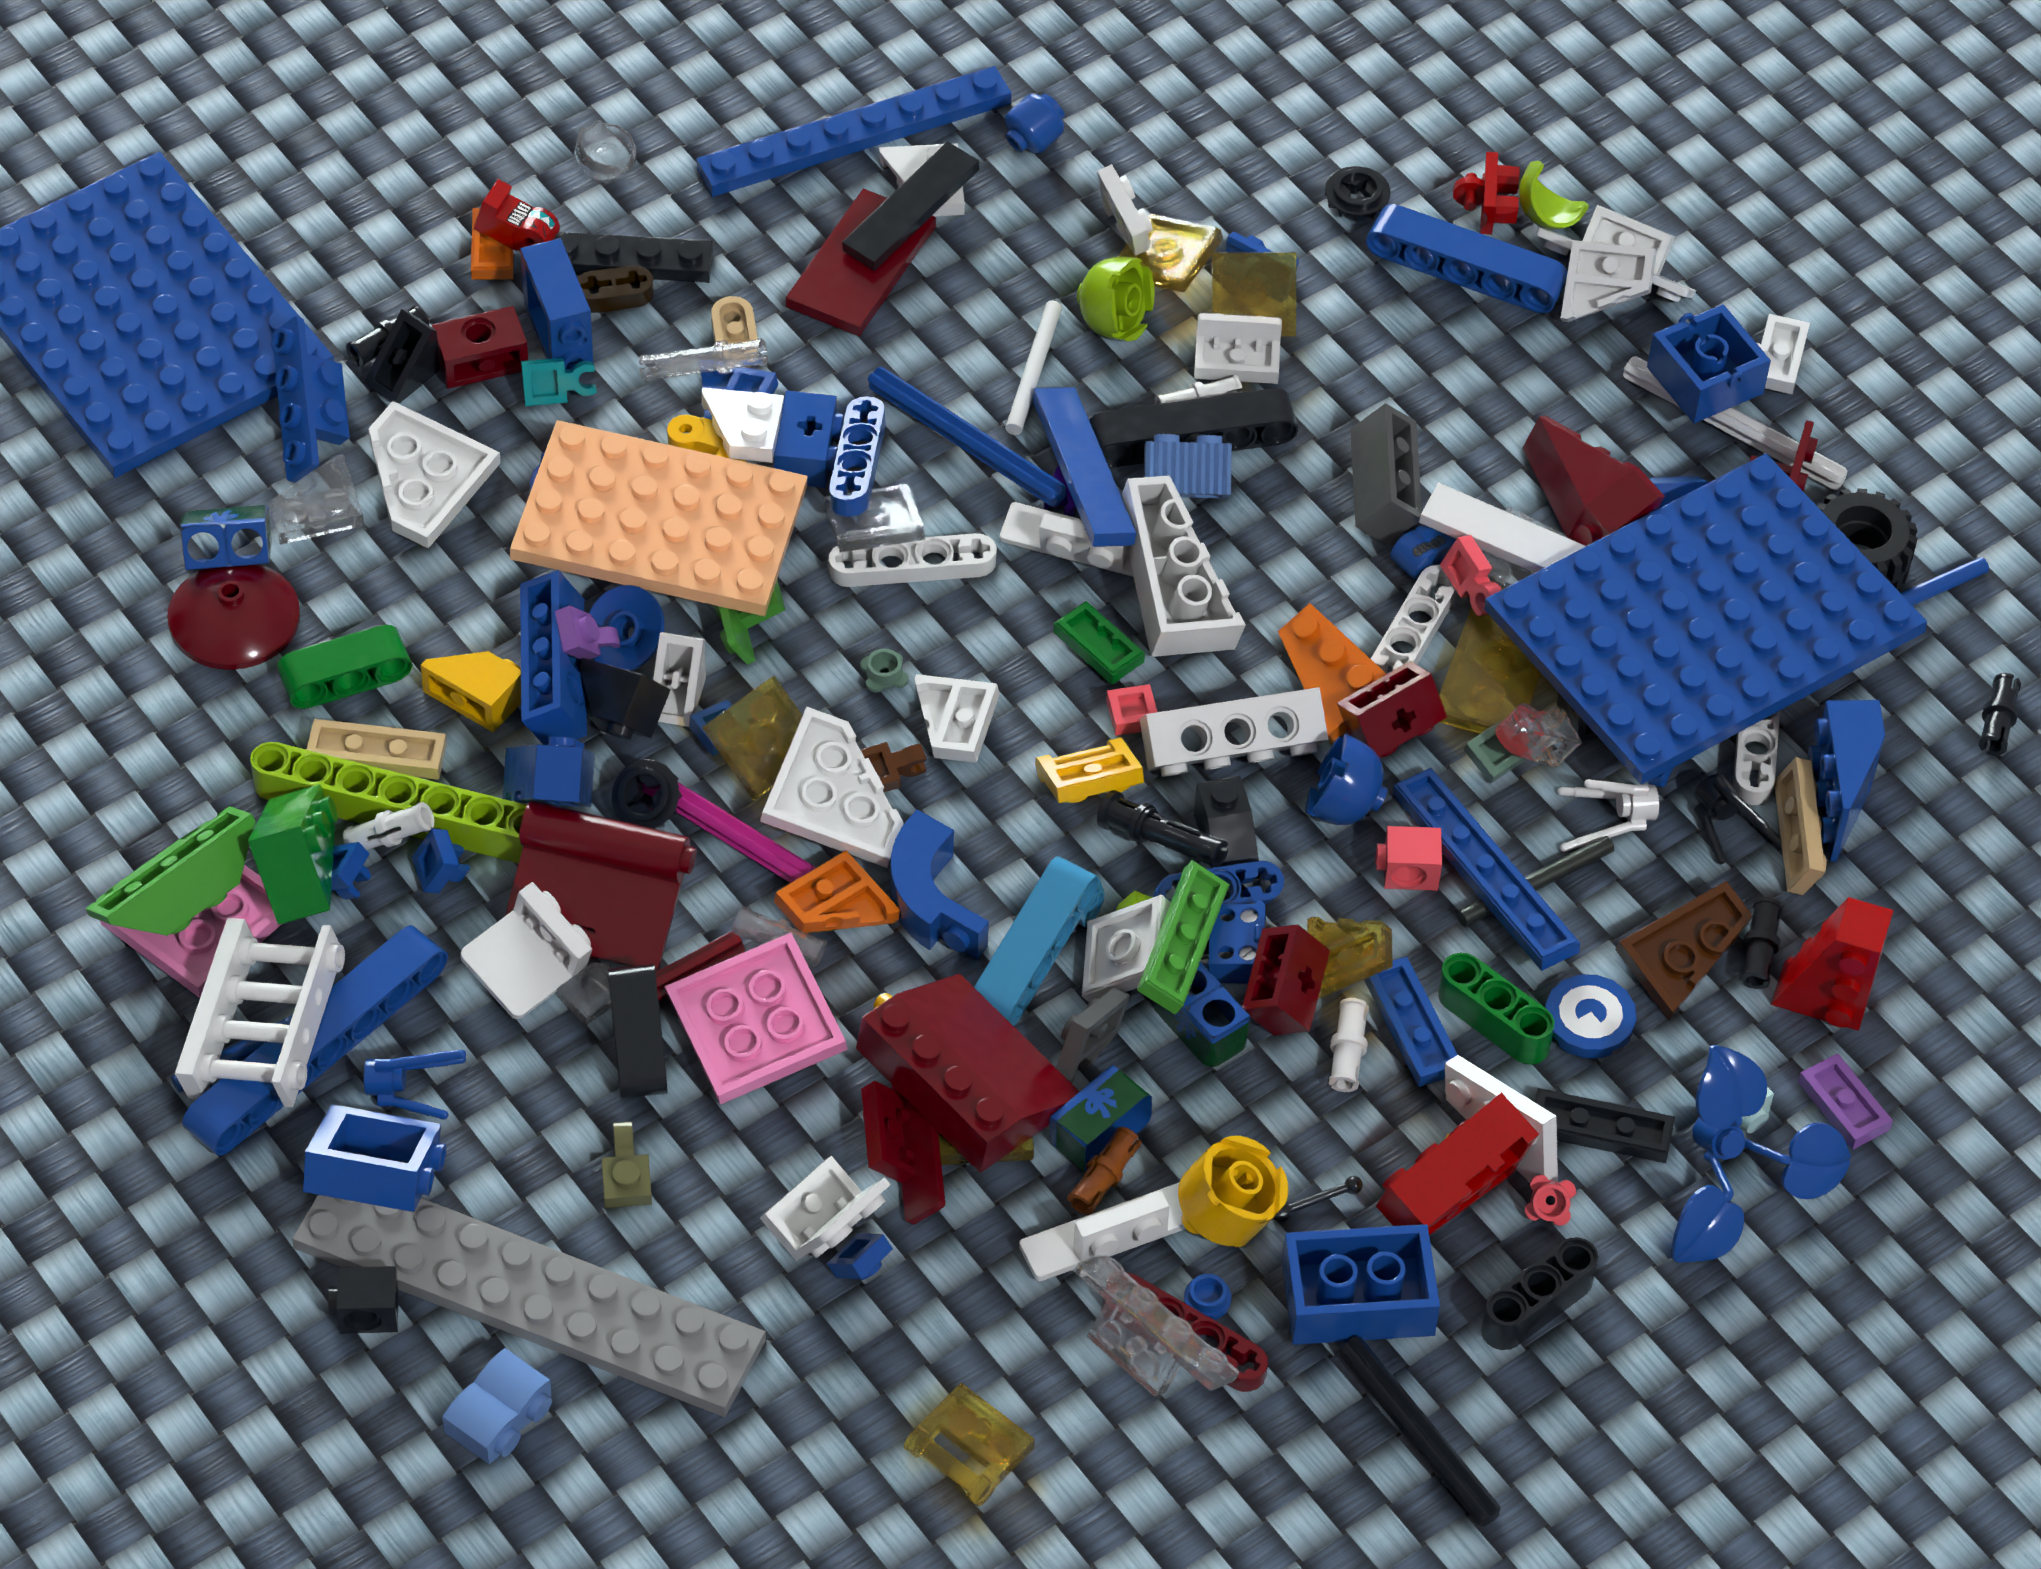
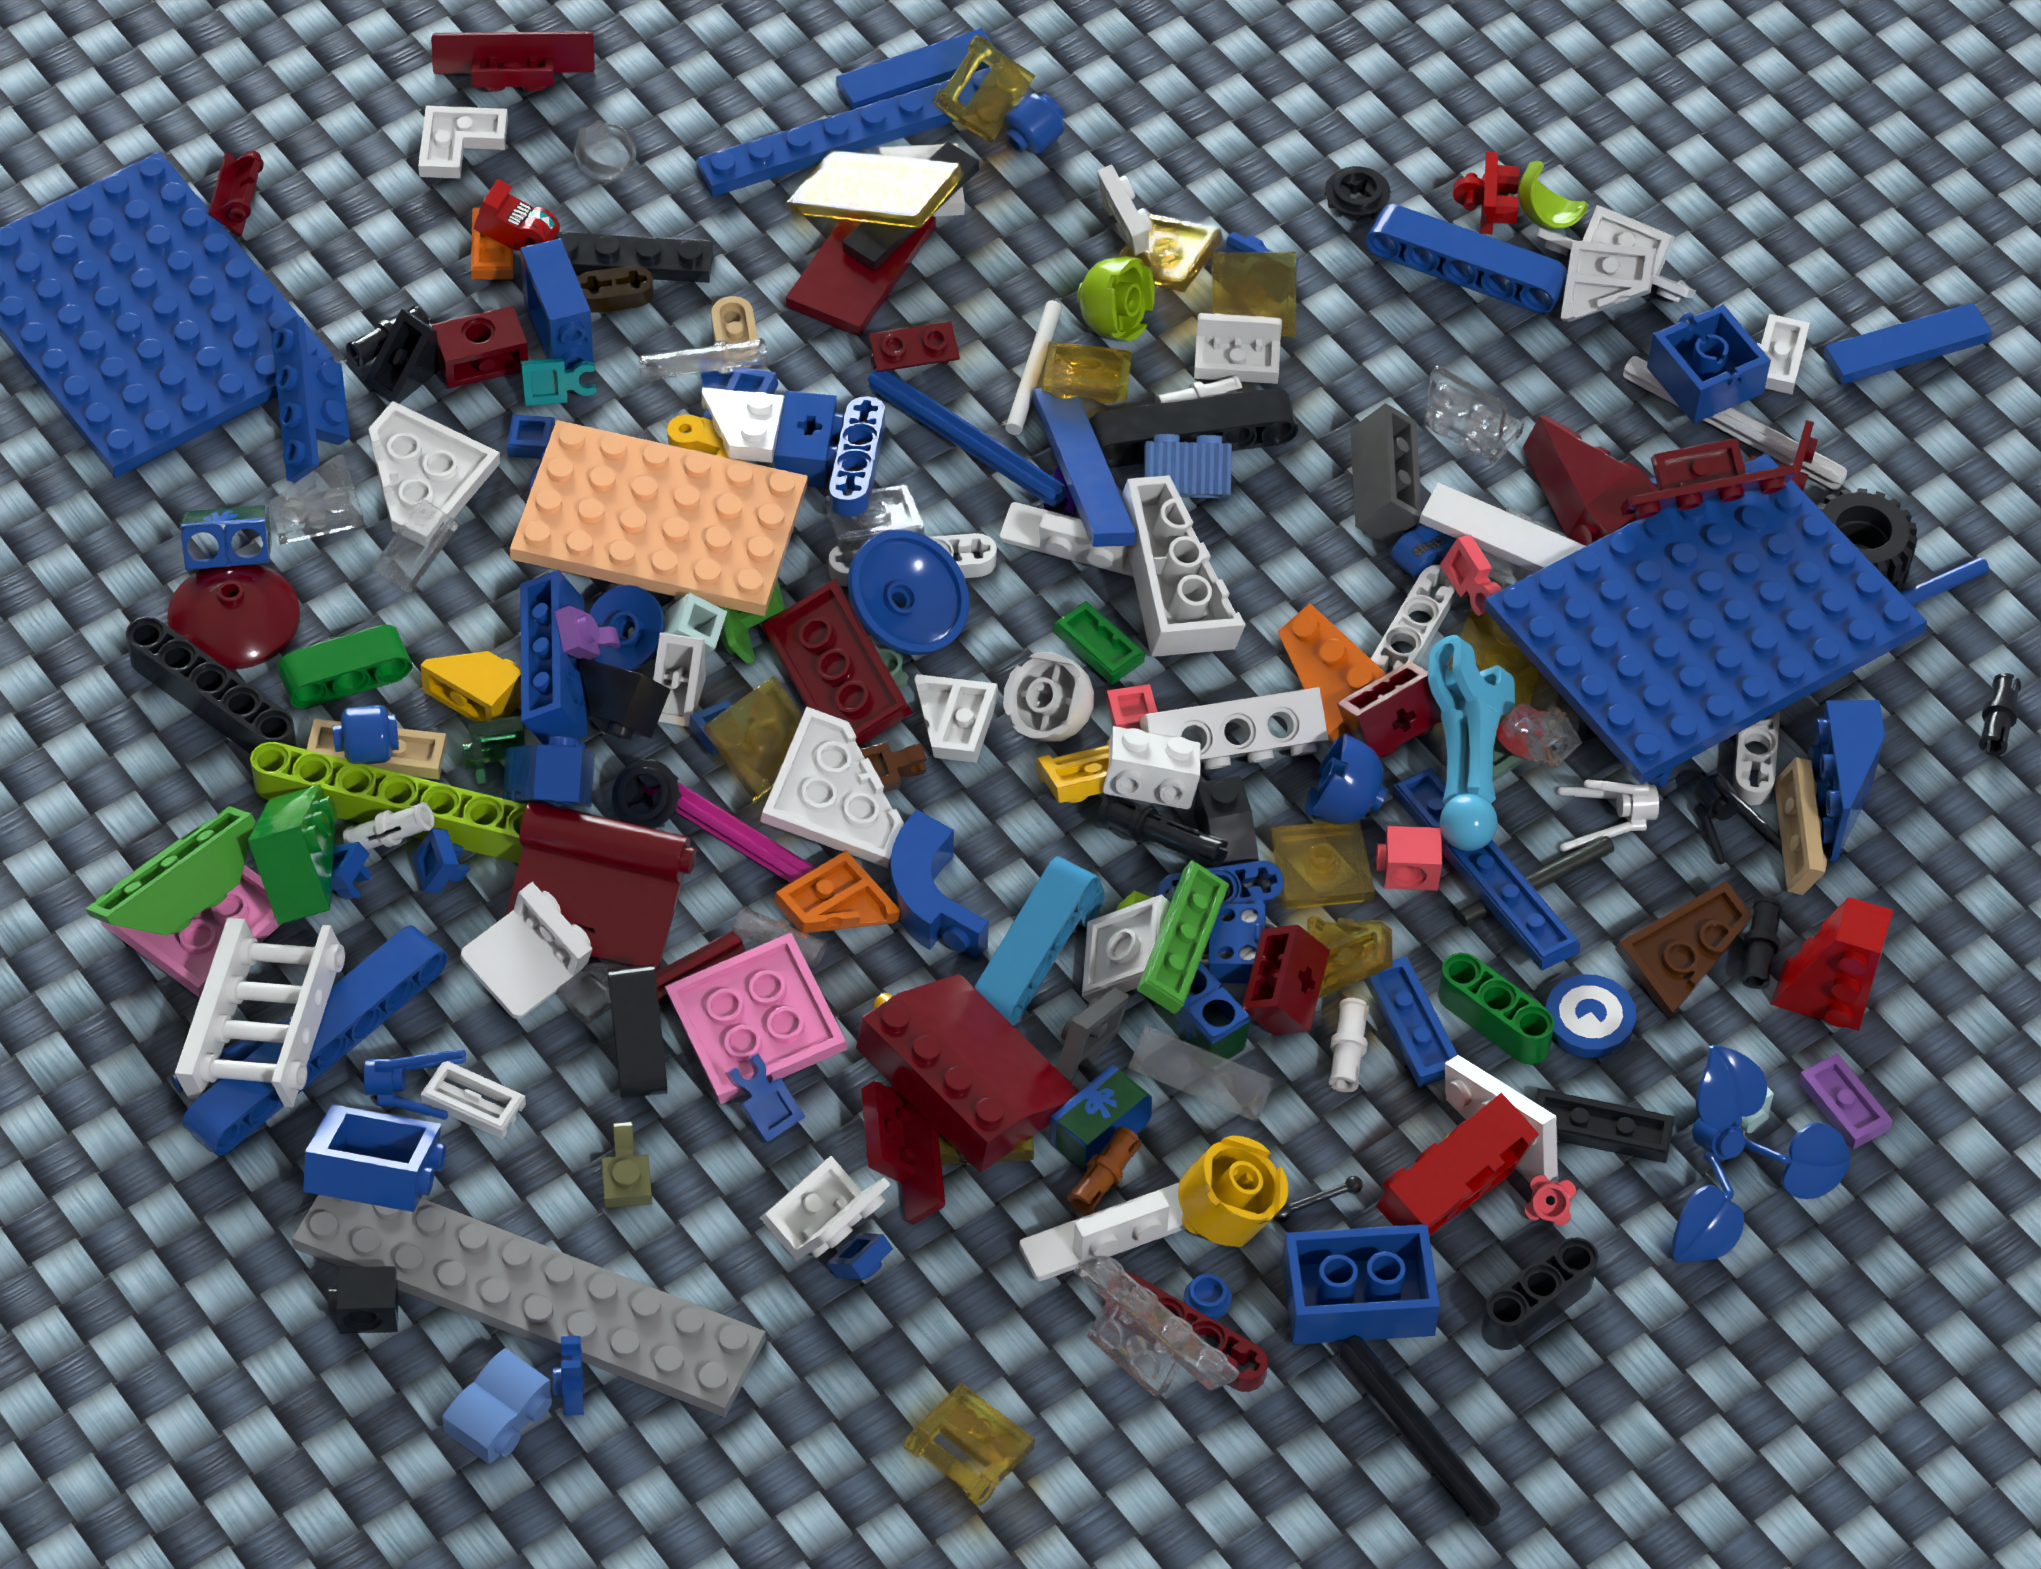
none -> black beam [126,617,297,754]
none -> dark red hinge [208,150,264,237]
none -> blue head [333,705,399,765]
none -> clear tile [372,498,460,594]
none -> white plate [418,106,508,179]
none -> white tile [421,1061,526,1139]
none -> dark red bracket [431,31,595,92]
none -> clear green bracket [462,716,525,784]
none -> blue tile [507,414,555,459]
none -> blue plate [553,1336,584,1415]
none -> light aqua brick [664,592,727,656]
none -> blue plate [725,1053,805,1143]
none -> dark red tile [761,579,913,747]
none -> tile [787,150,964,228]
none -> blue tile [836,28,999,110]
none -> blue dish [848,529,969,655]
none -> dark red hinge [869,321,960,372]
none -> clear yellow plate [932,35,1036,143]
none -> white cylinder [1003,652,1094,742]
none -> clear yellow plate [1042,342,1132,403]
none -> white bracket [1103,726,1200,809]
none -> clear tile [1128,1025,1275,1122]
none -> clear yellow plate [1270,821,1375,910]
none -> clear bracket [1424,366,1524,464]
none -> medium azure piece [1428,635,1515,851]
none -> dark red bracket [1620,438,1797,519]
none -> blue tile [1823,303,1993,385]

